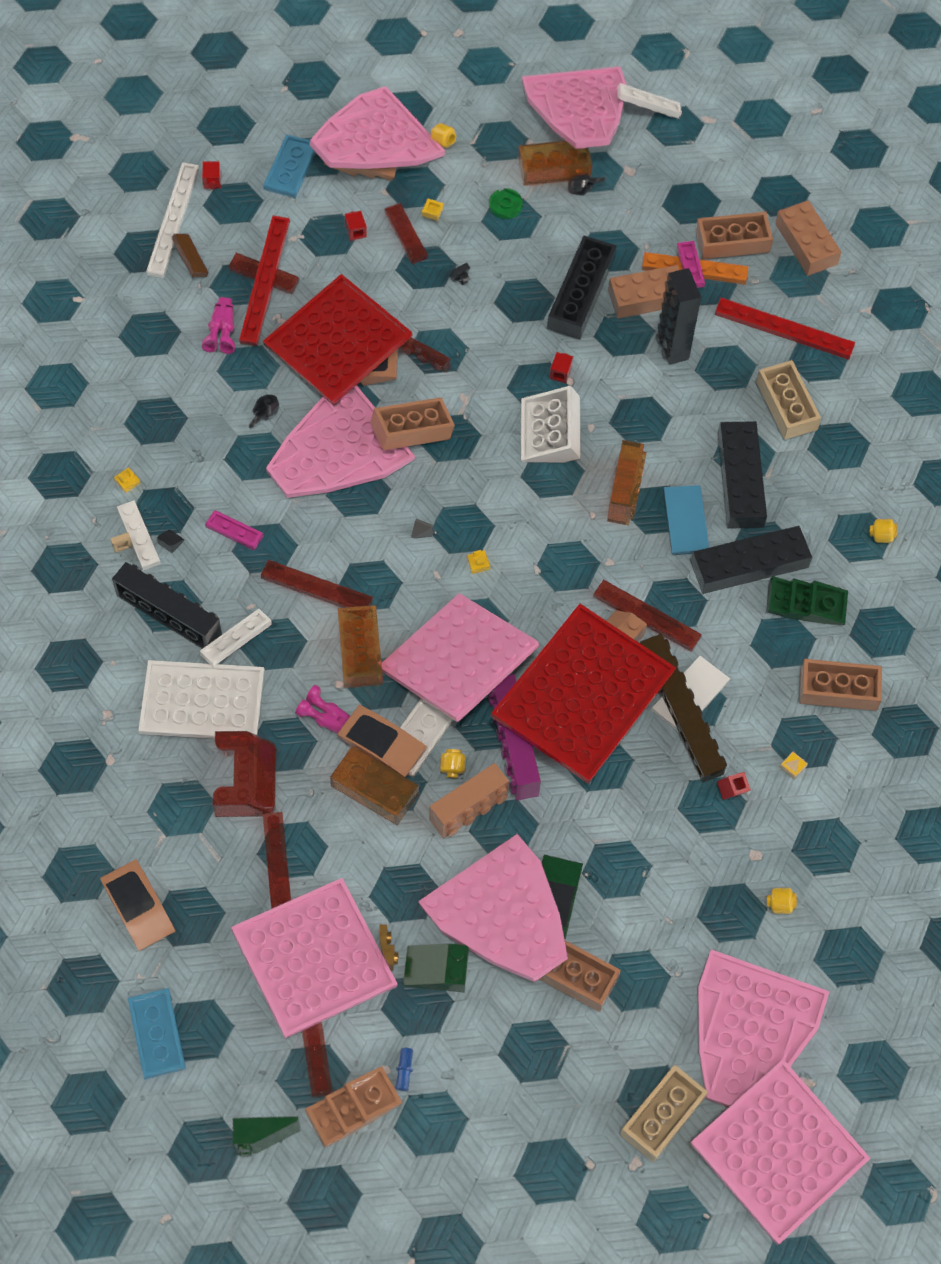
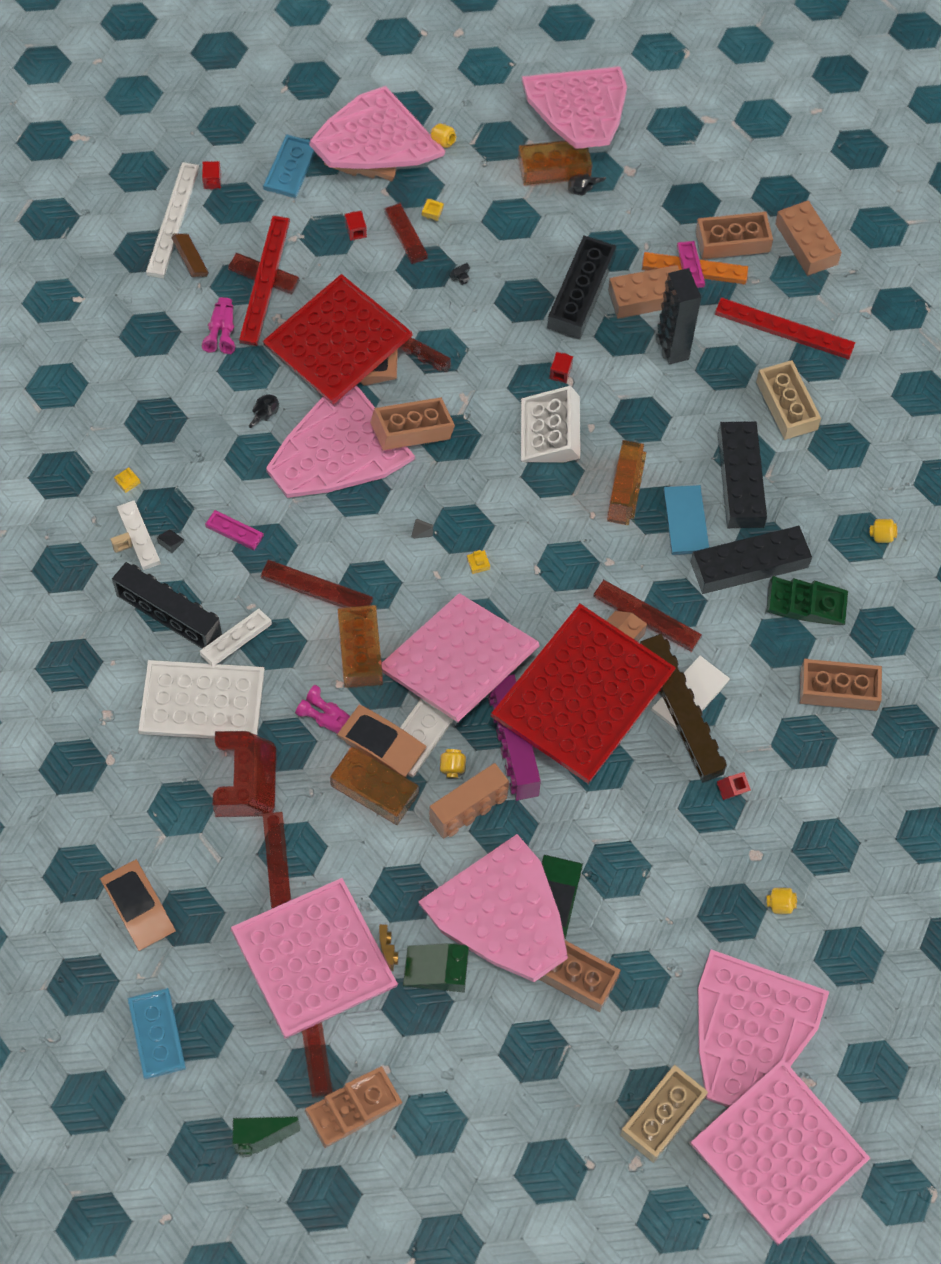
blue axle [395,1047,413,1091] -> none
green tile [489,188,523,219] -> none
white plate [617,83,682,119] -> none
tile [780,752,808,779] -> none

